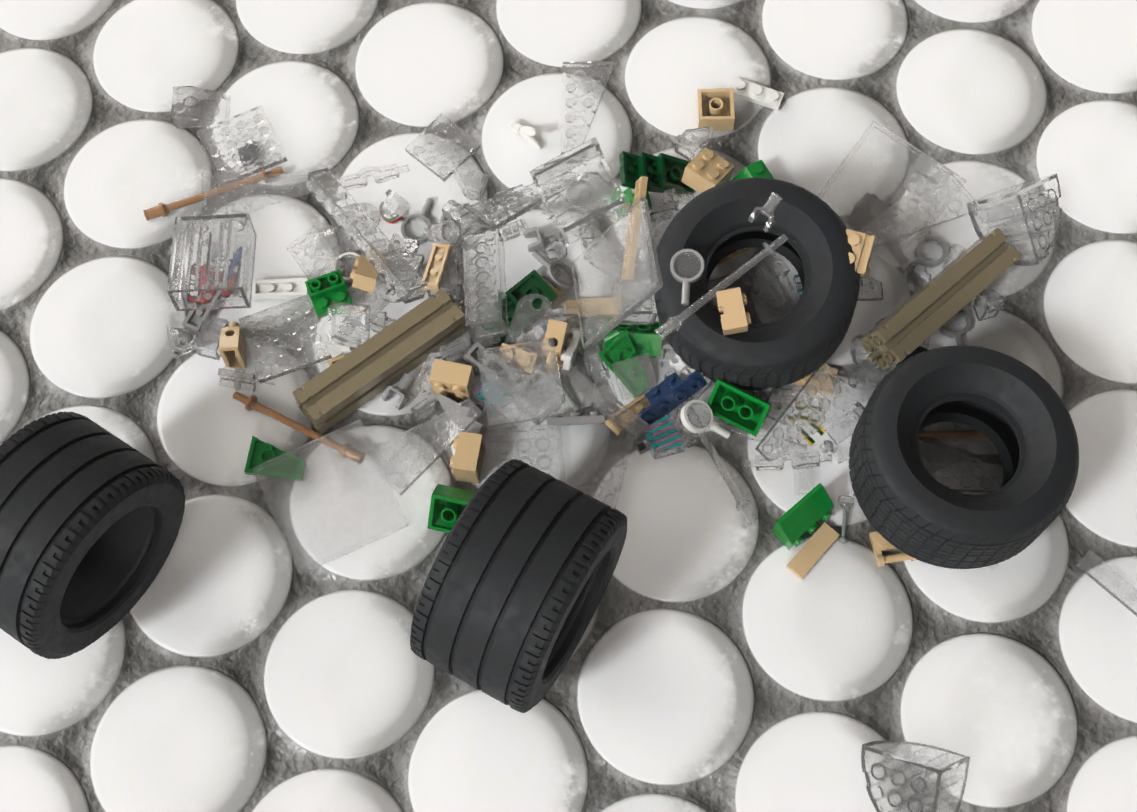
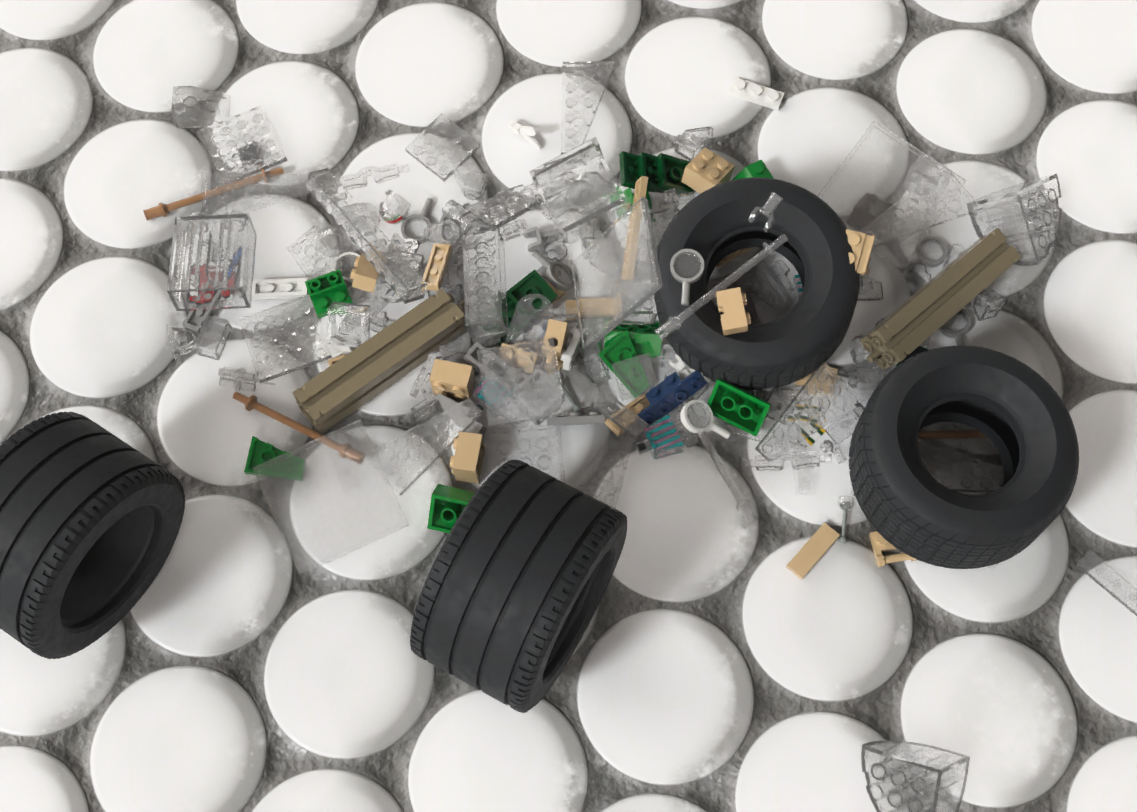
tan torso [219,322,246,370] -> none
light grey piece [382,373,415,410] -> none
tan brick [696,88,735,131] -> none
green slope [772,483,834,549] -> none

